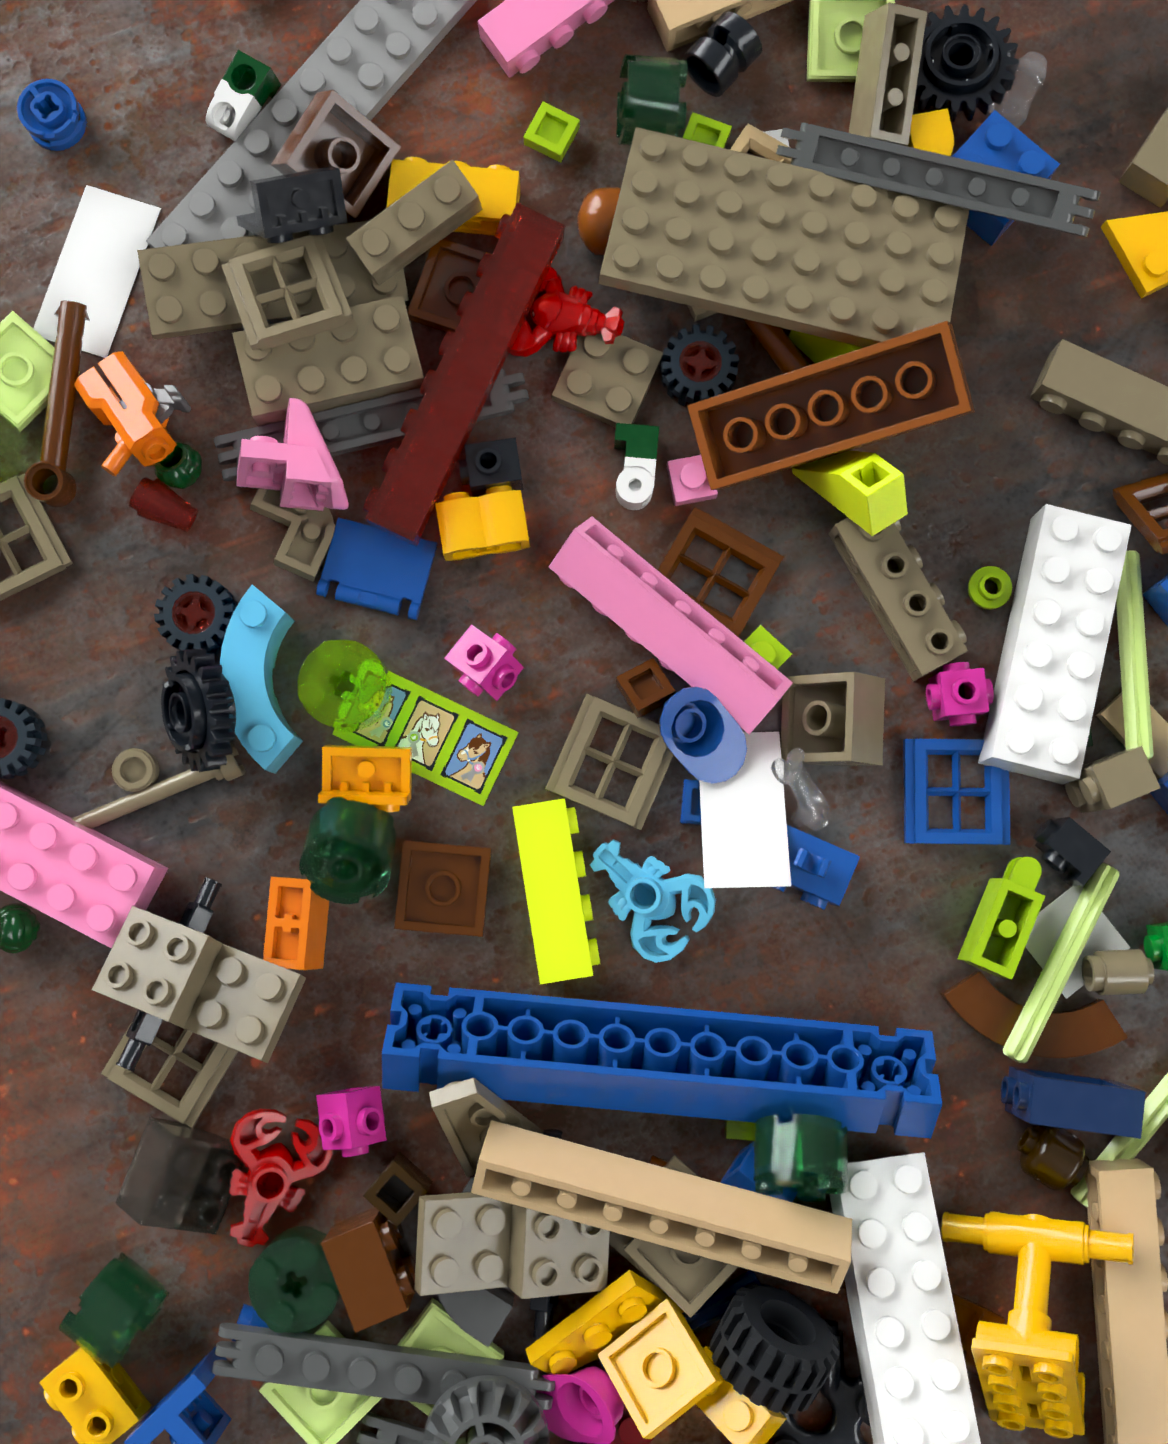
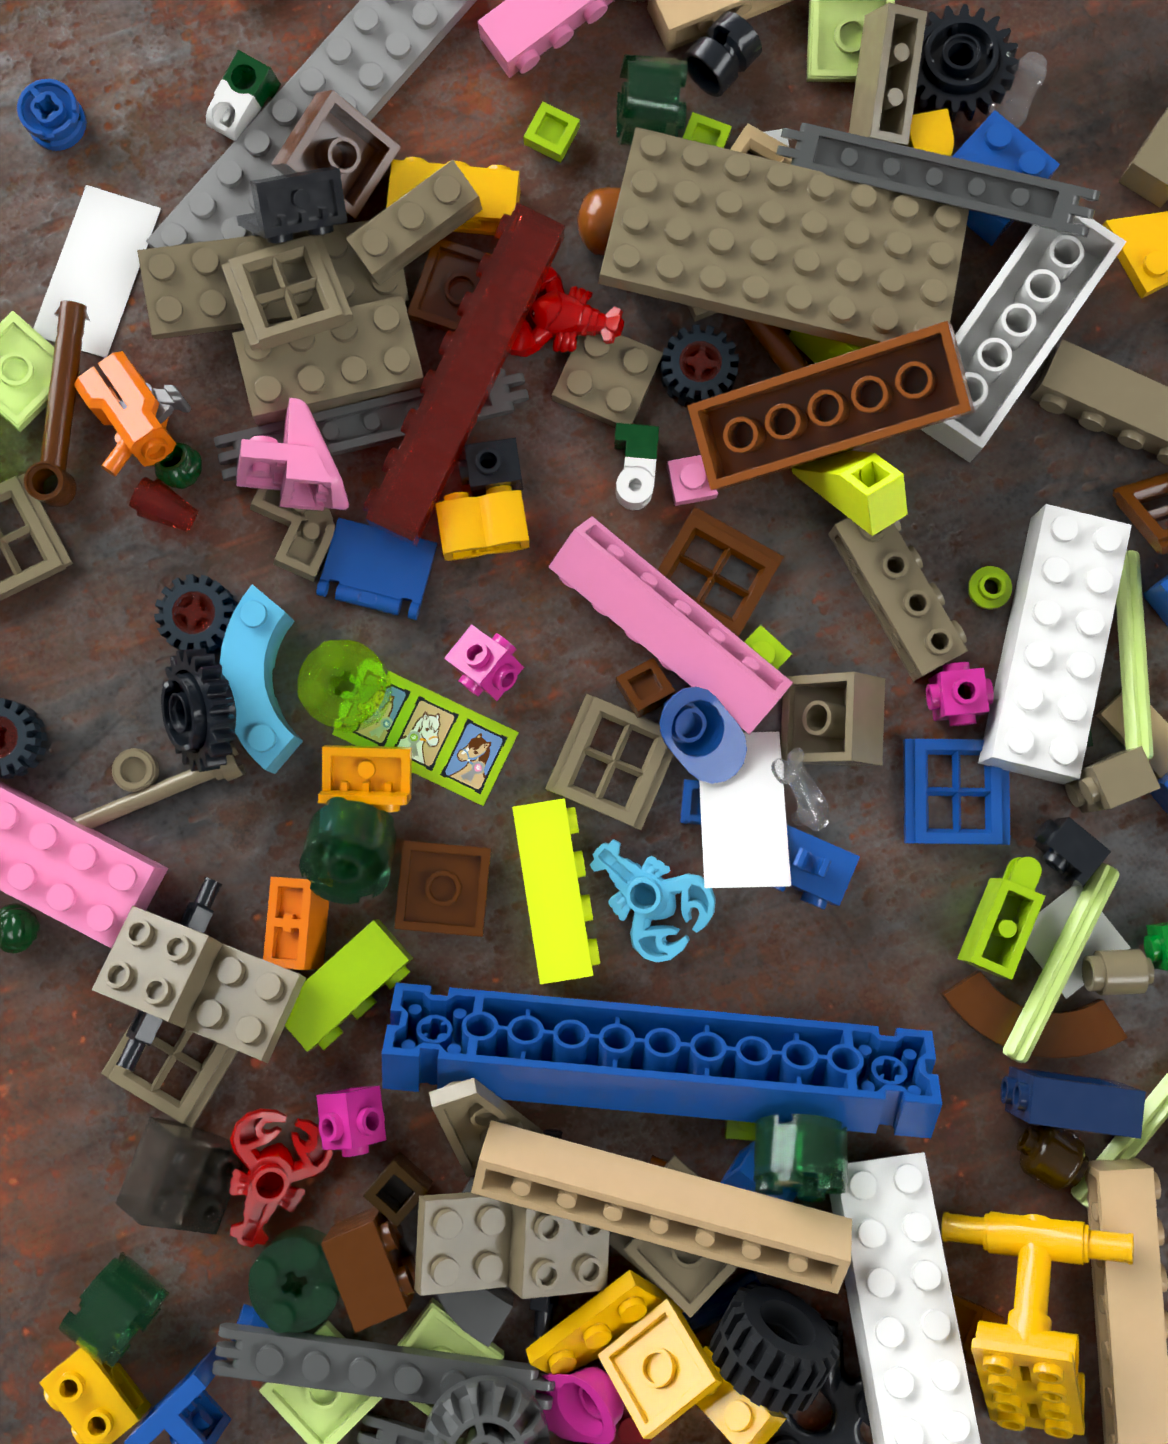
none -> lime brick [285,919,413,1052]
none -> white brick [921,216,1127,463]

